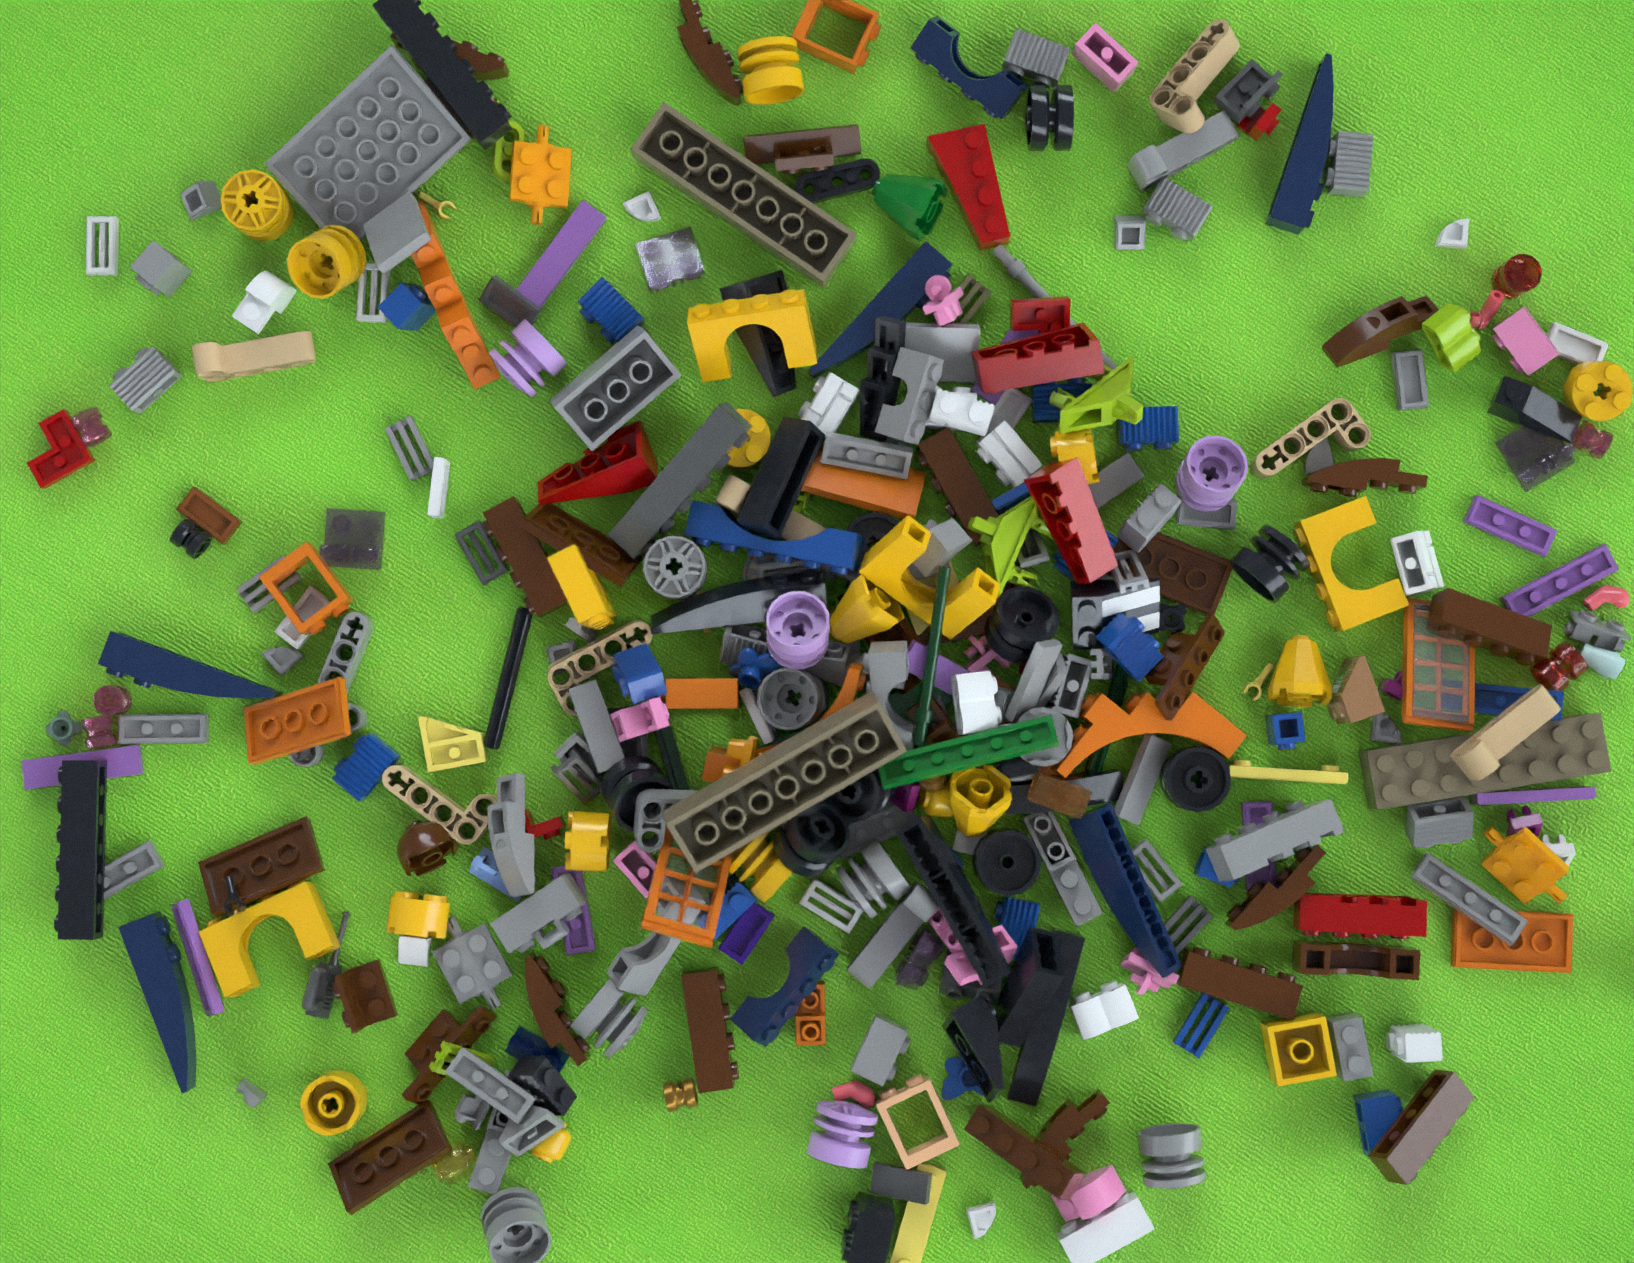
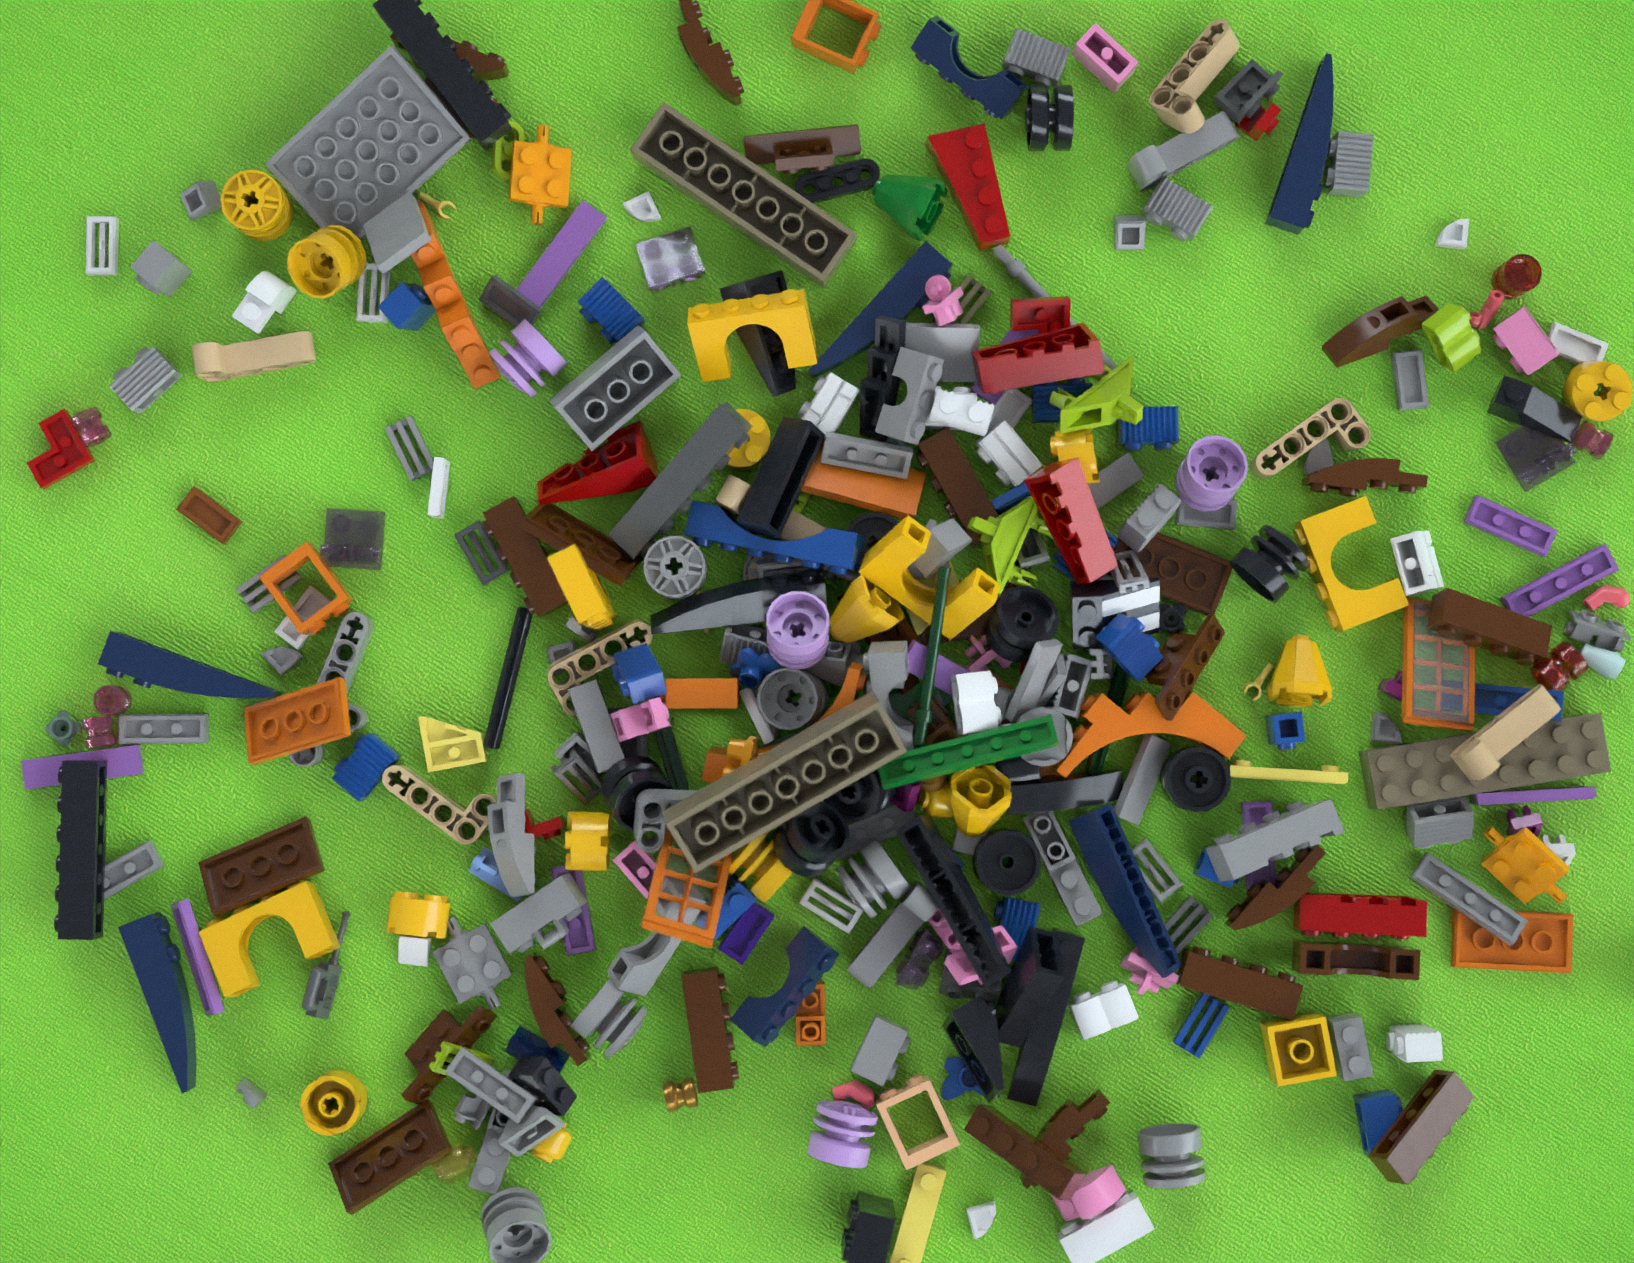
black wheel [170,519,212,560] -> none
black hand [224,876,246,916] -> none
reddish brown bracket [332,959,398,1034] -> none
reddish brown cylinder [397,821,459,876] -> none
yellow wheel [737,36,804,105] -> none
dark grey tile [870,1162,932,1205] -> none
clear orange plate [1026,771,1093,819] -> none
medium nougat slope [1327,655,1385,724] -> none

